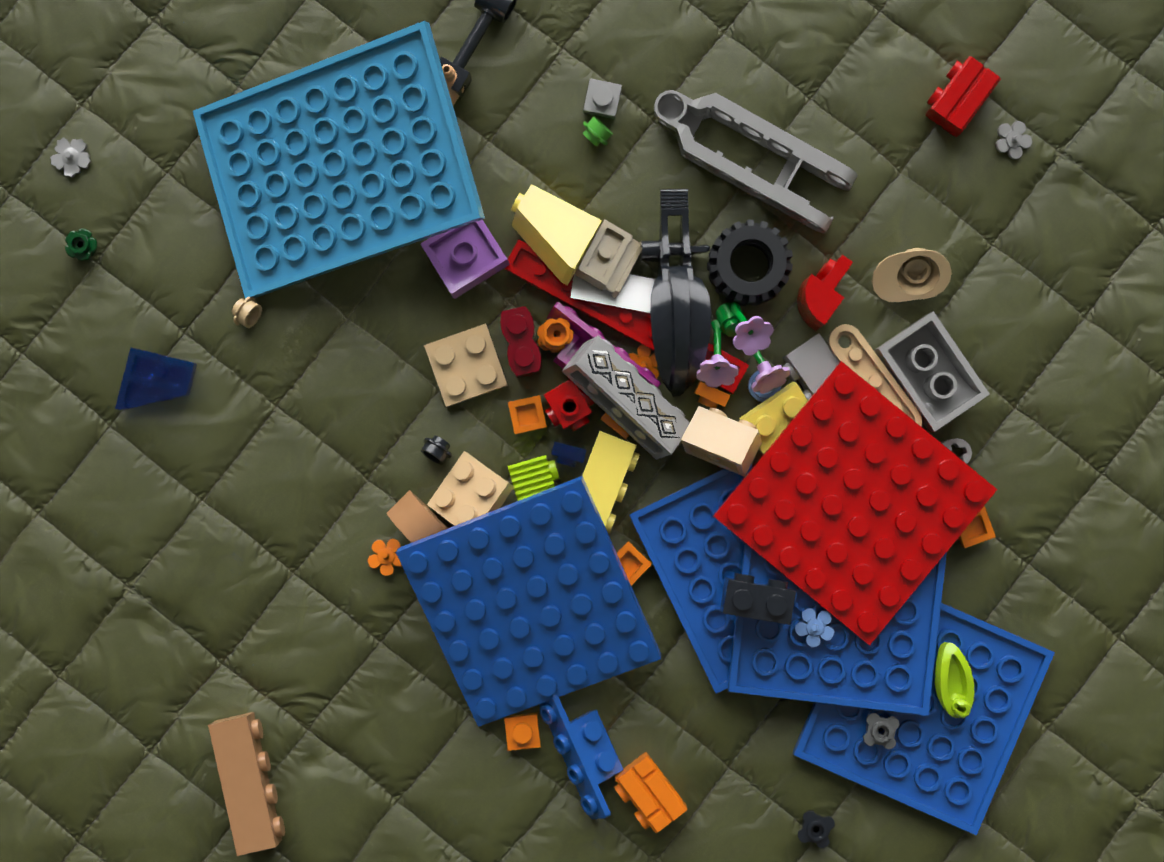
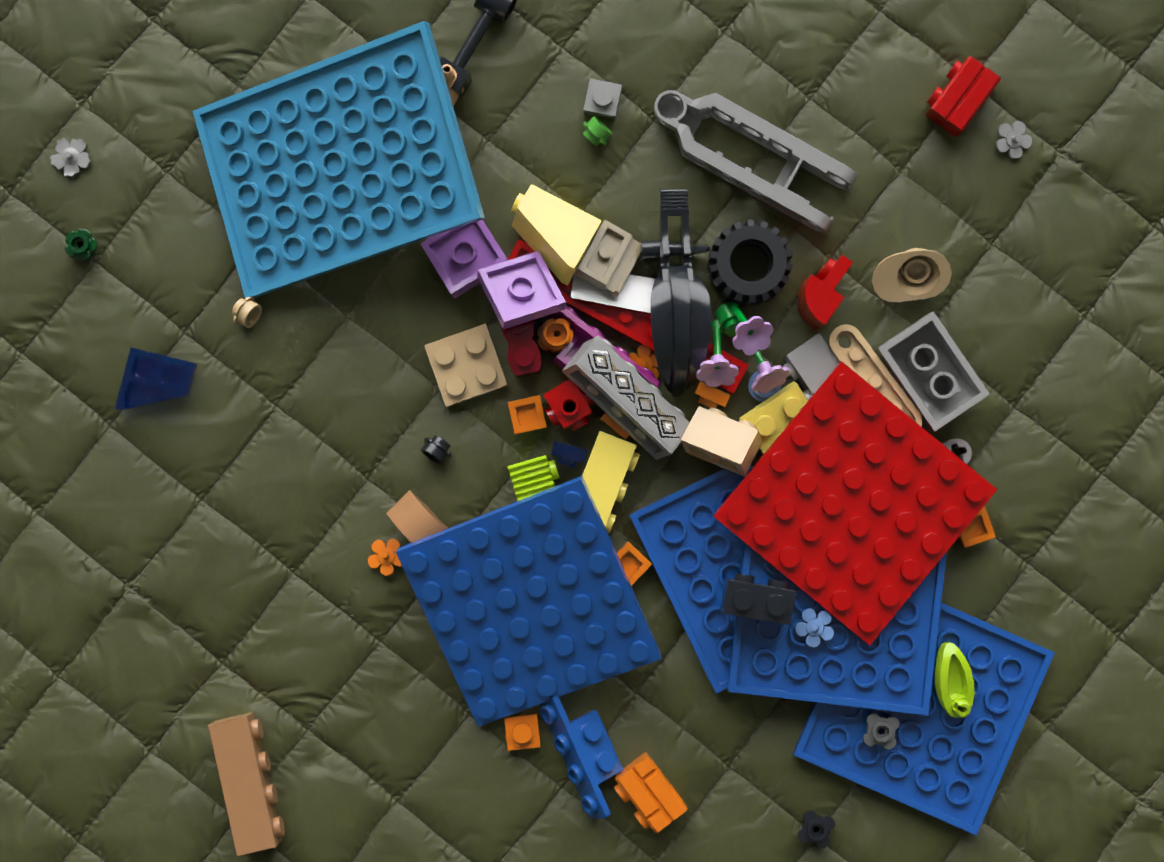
tan plate [427,451,515,526] -> none
none -> plate [477,251,566,329]

